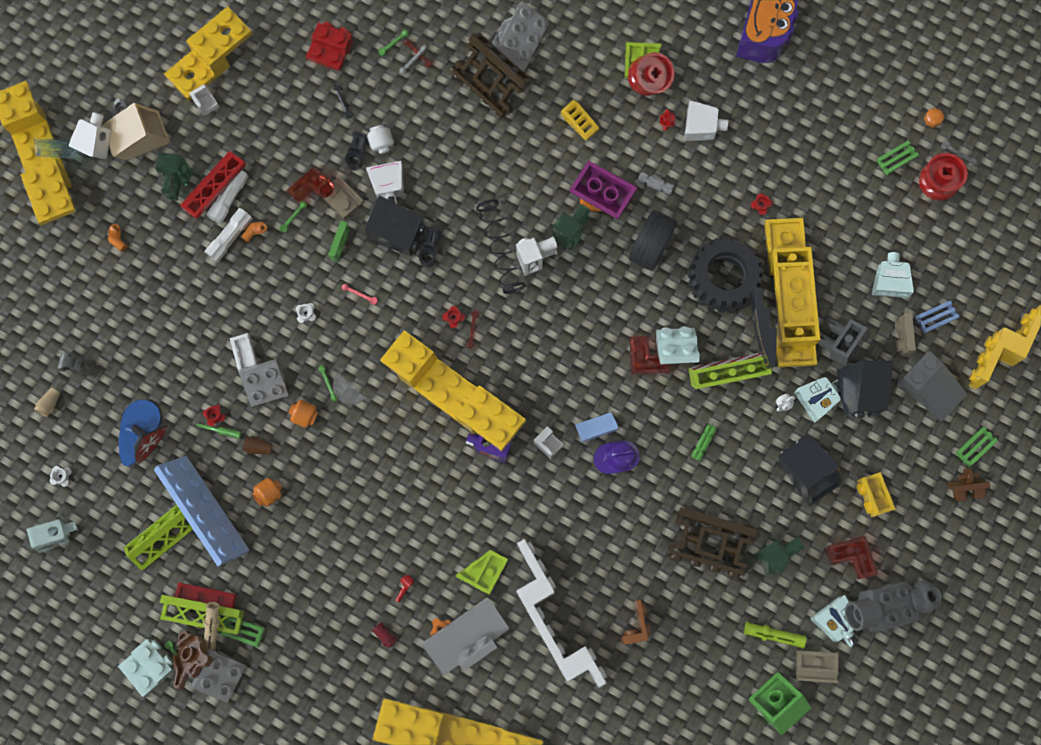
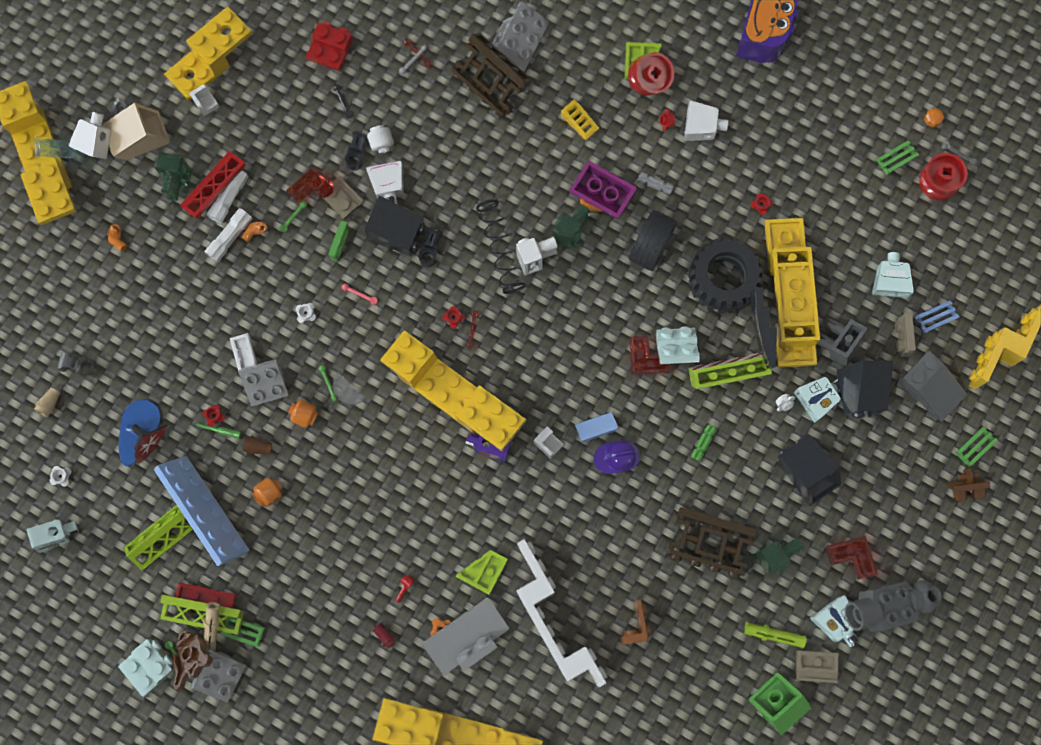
bright green hinge [378,30,409,56] -> none
yellow bracket [856,472,895,518] -> none

